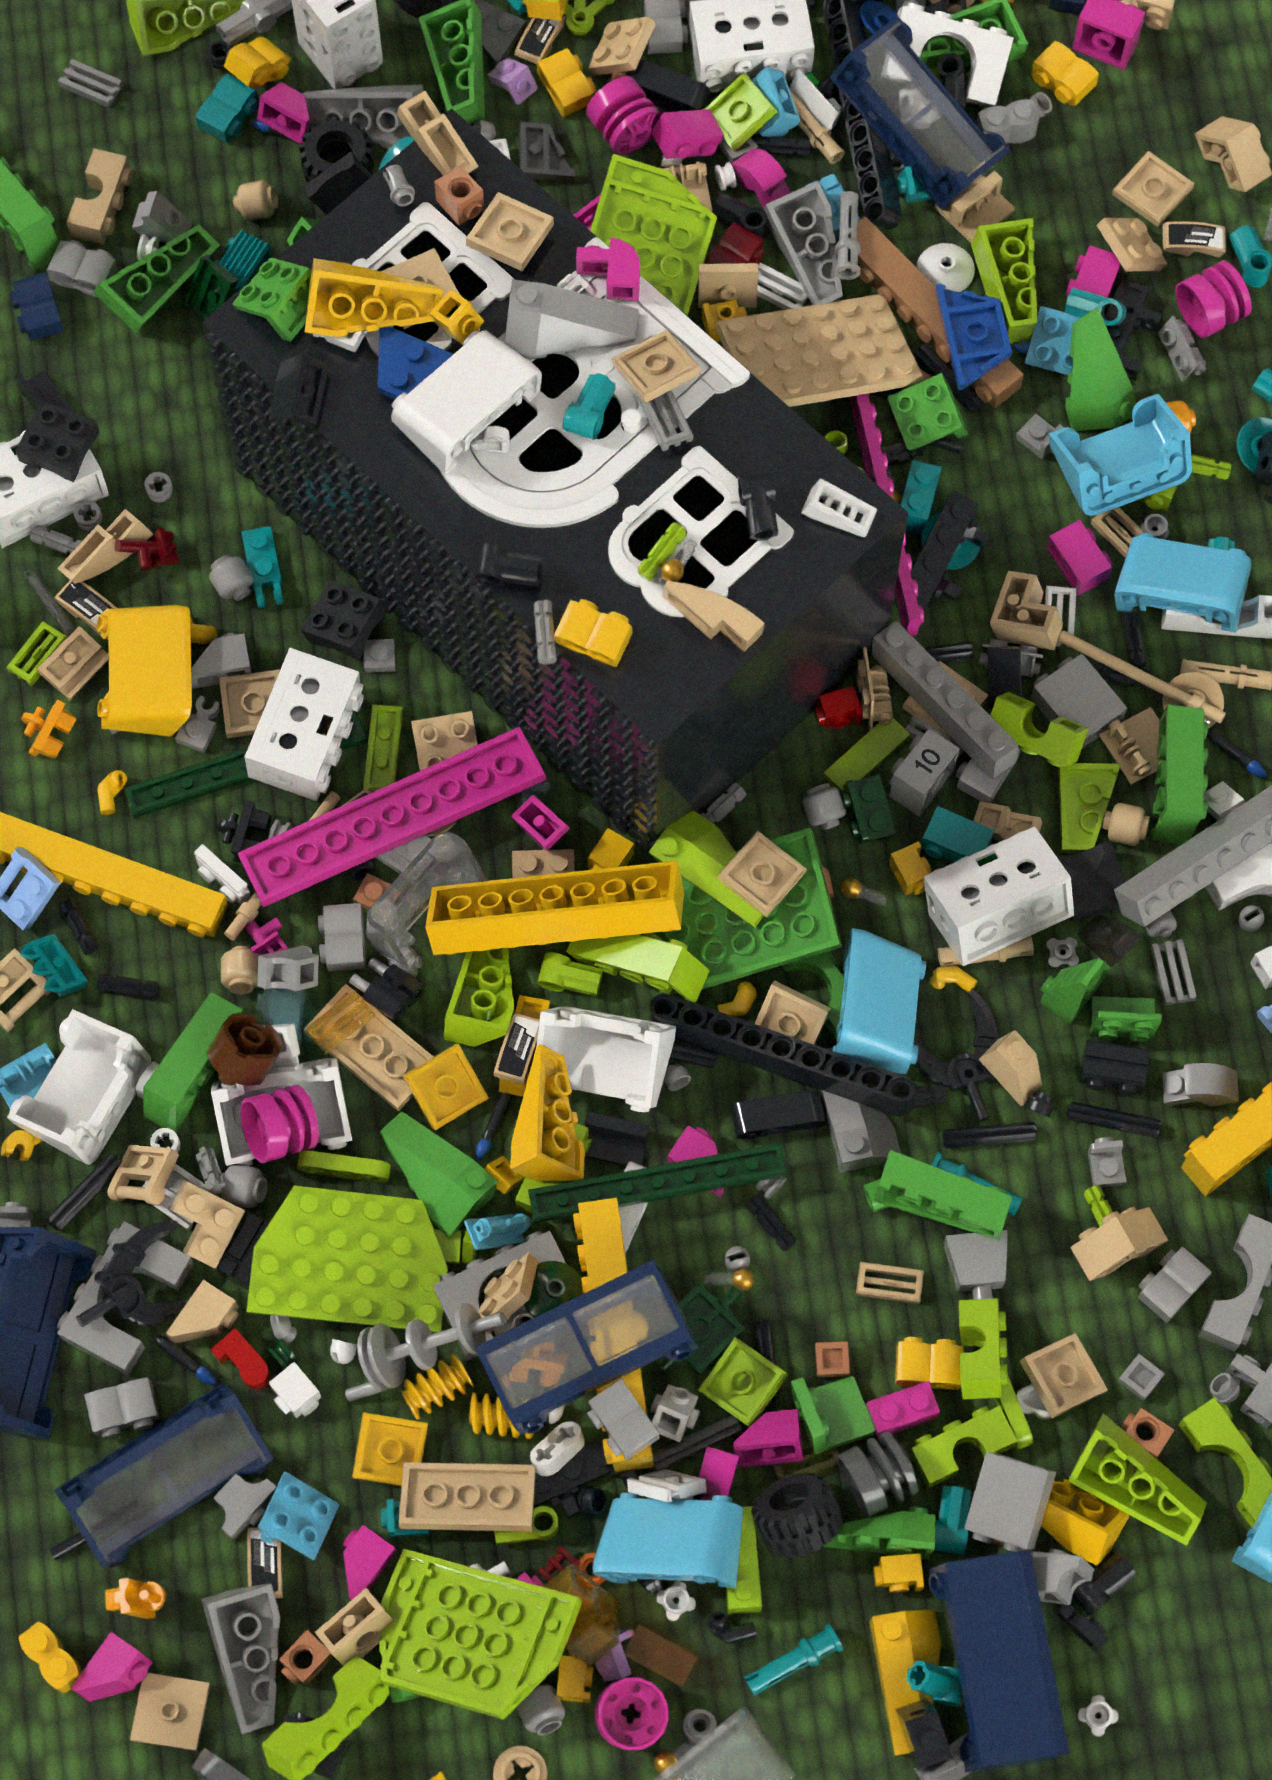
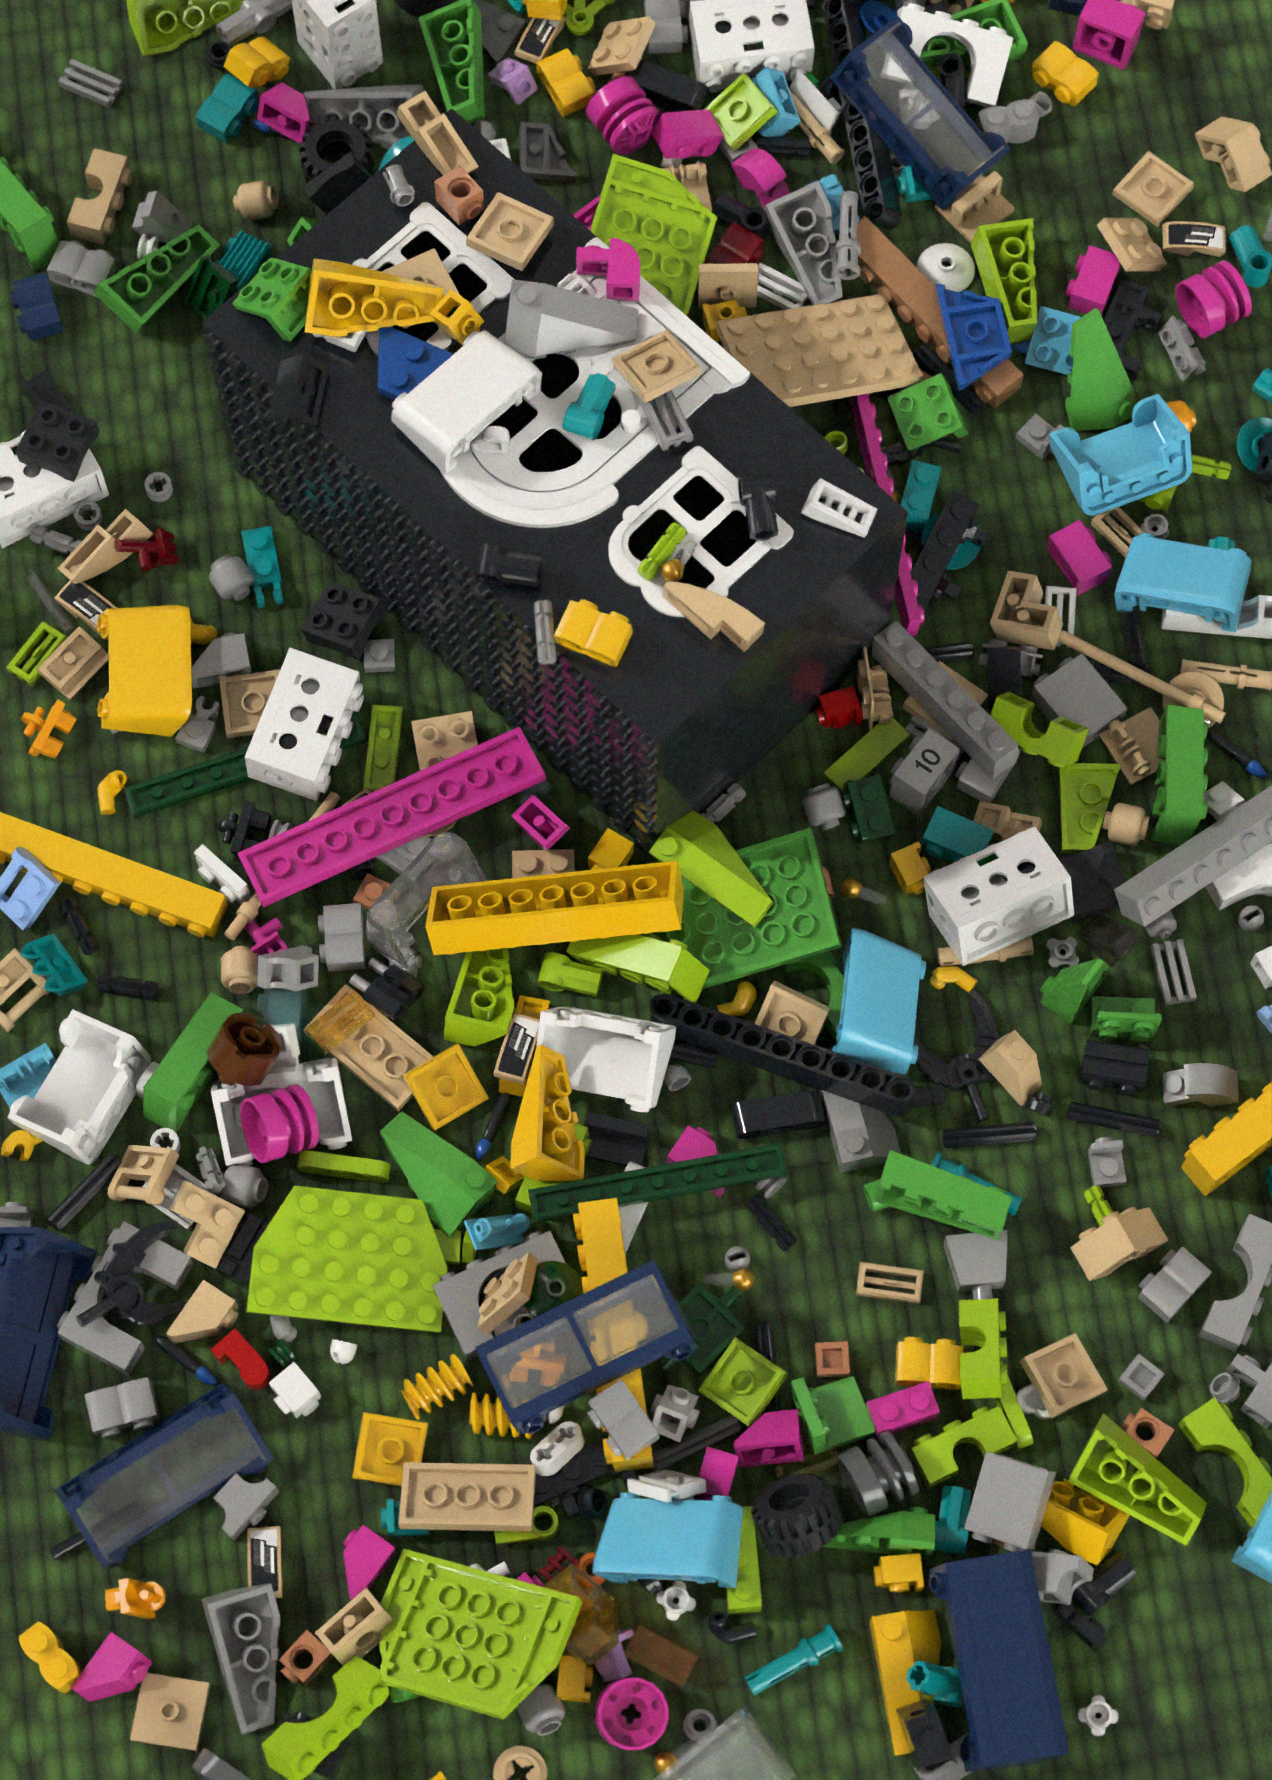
medium azure hinge [258,1471,340,1561] -> none
light grey piece [345,1303,506,1402] -> none
white bush [715,162,737,191] -> none
tan plate [717,831,807,918] -> none
teal piece [1065,287,1126,326] -> none

